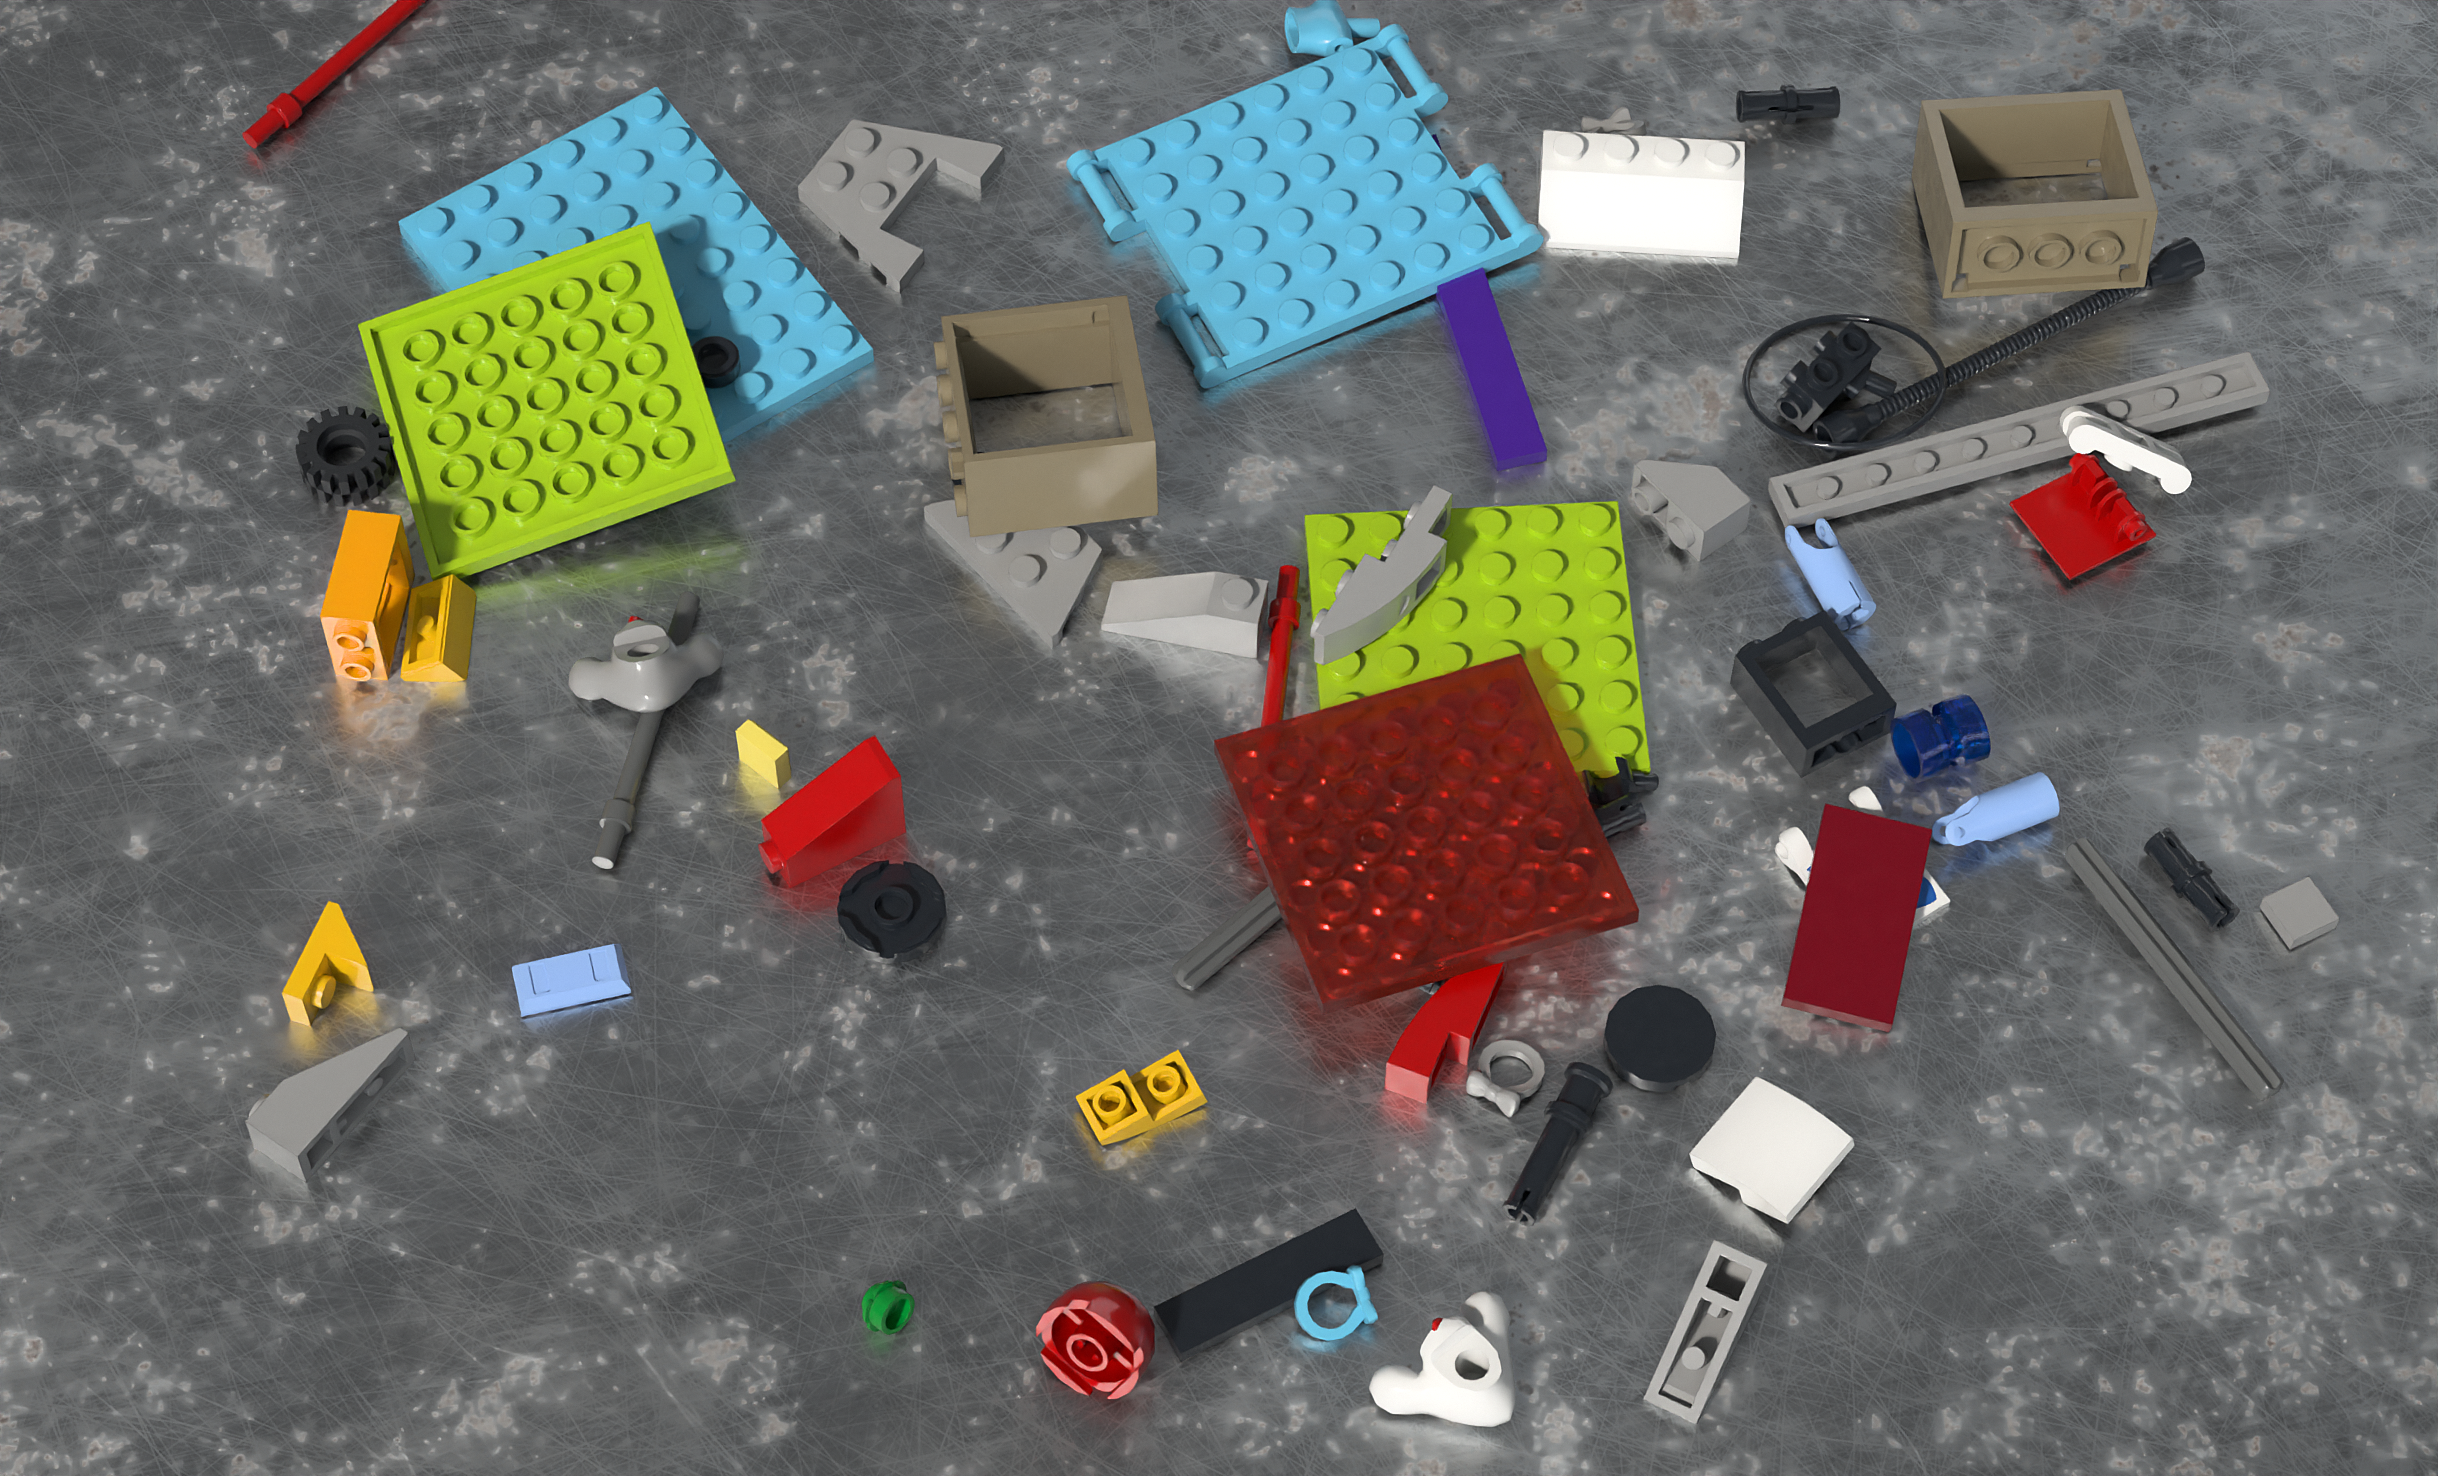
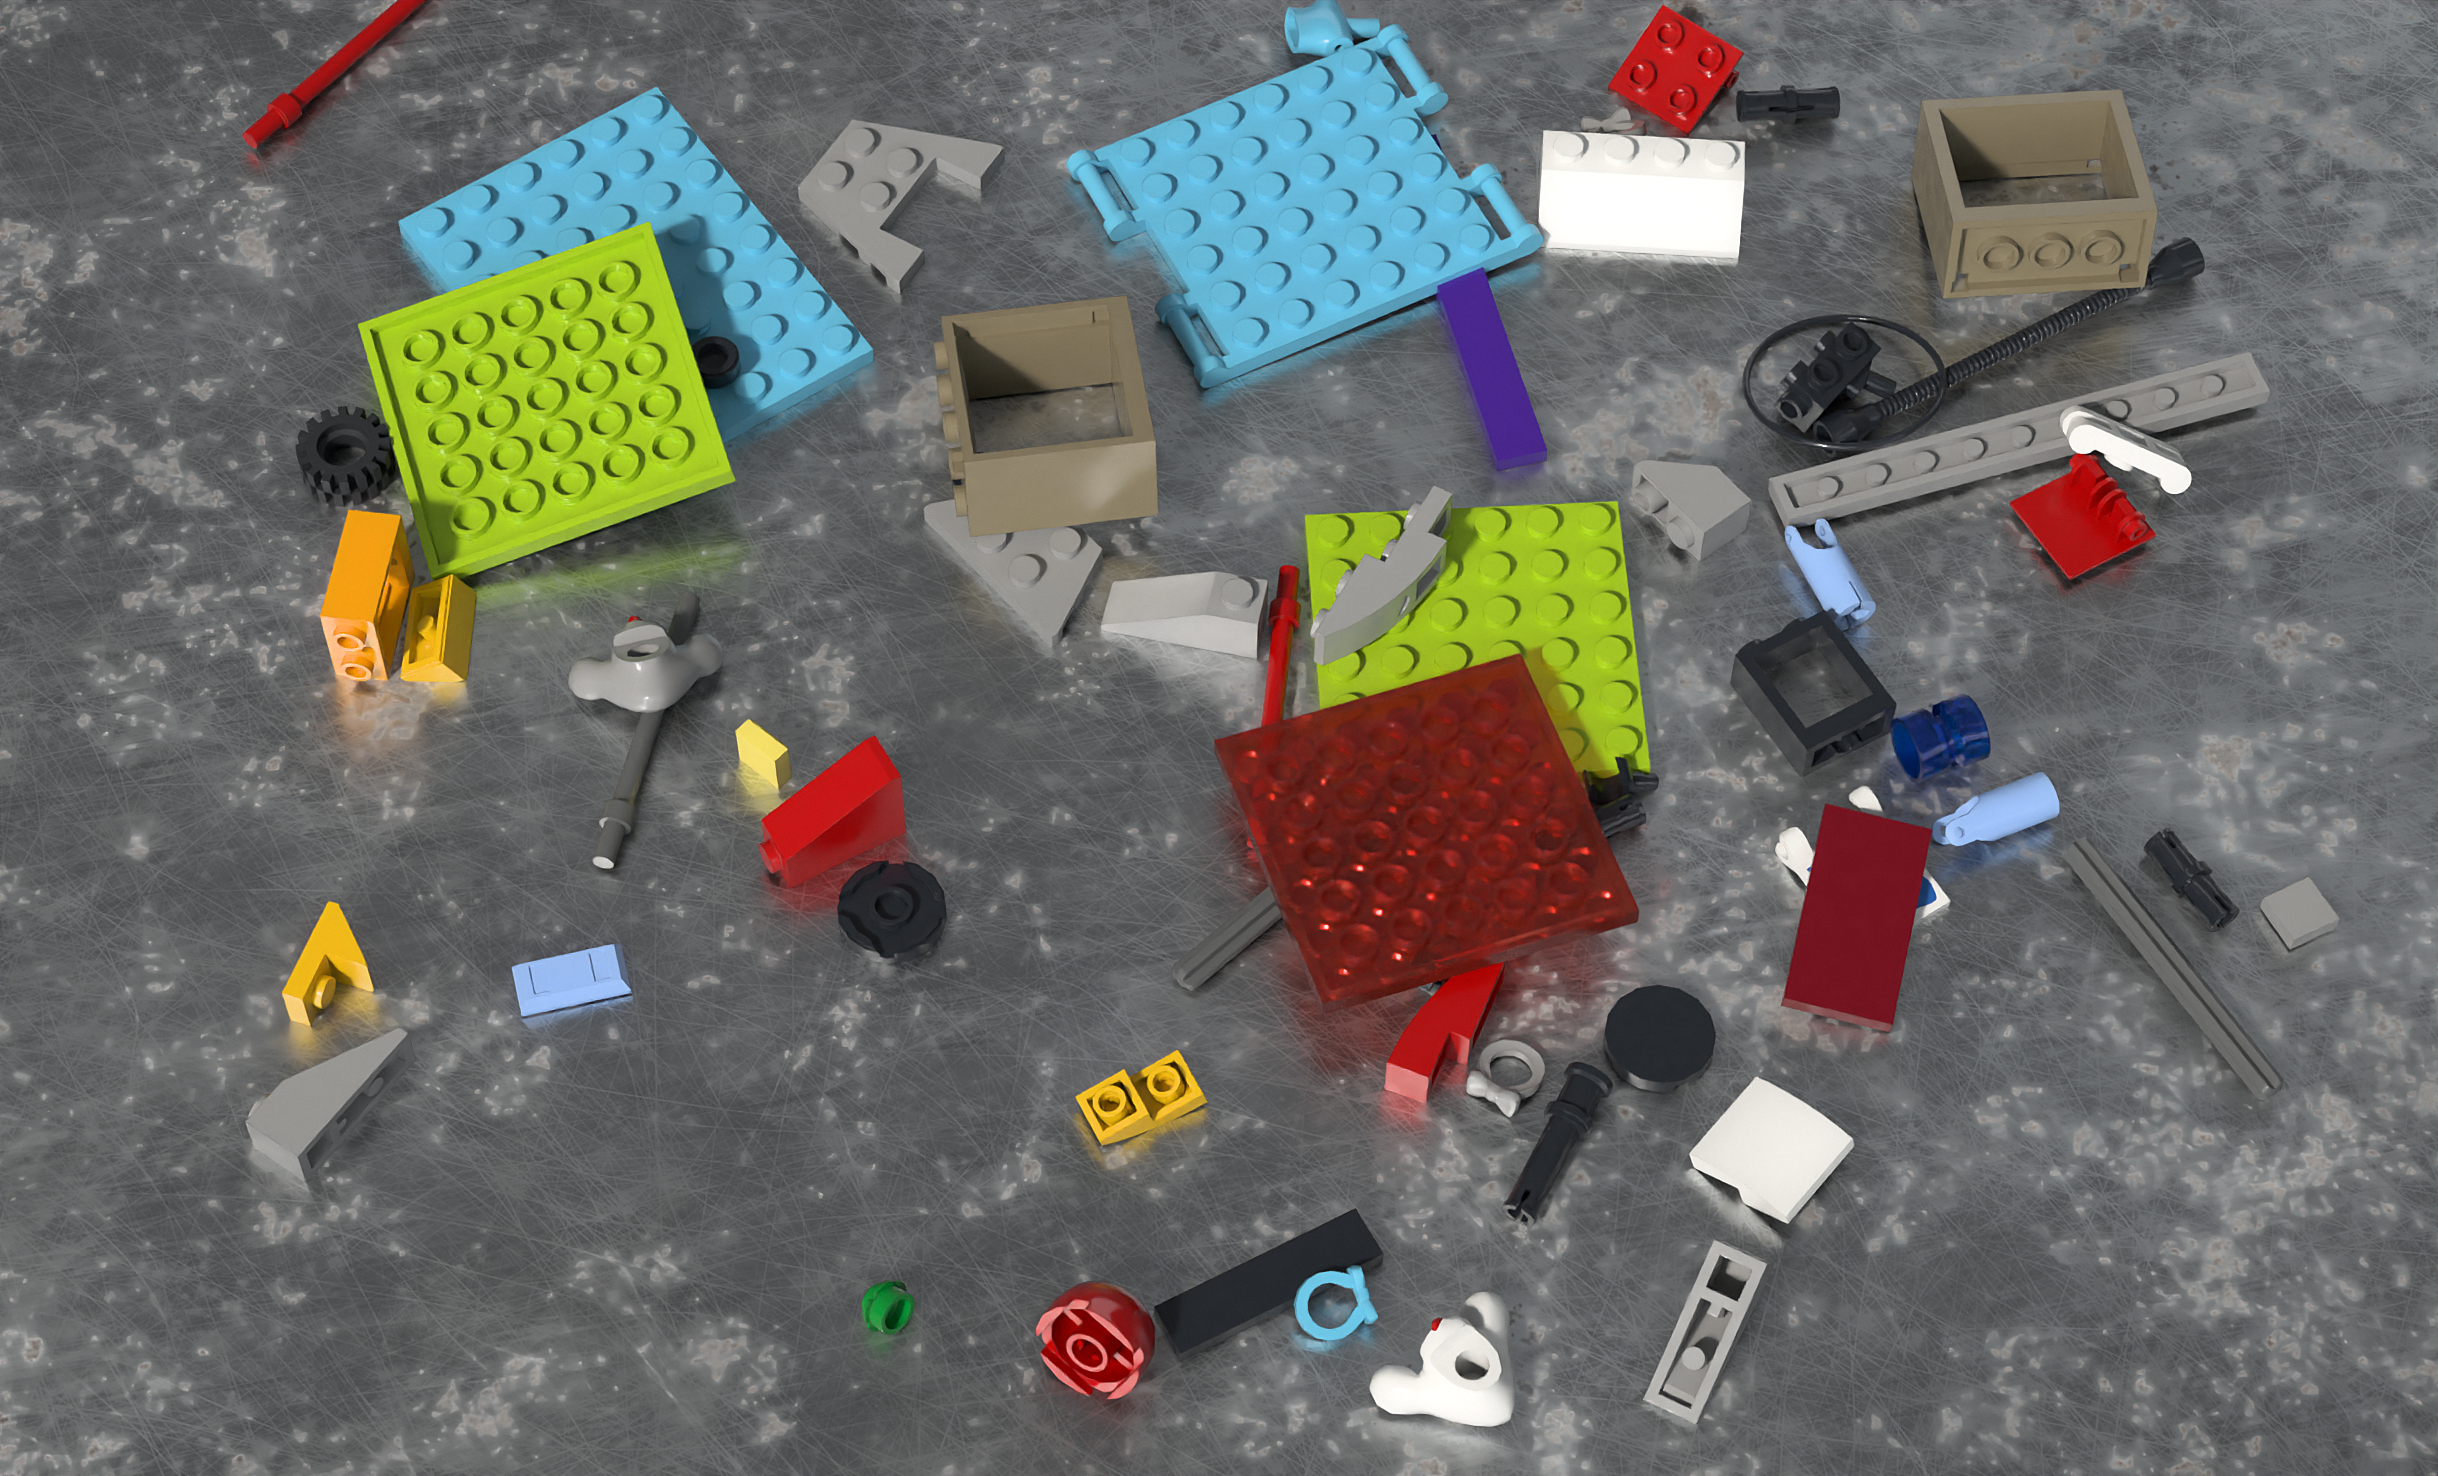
none -> red hinge [1608,5,1744,136]

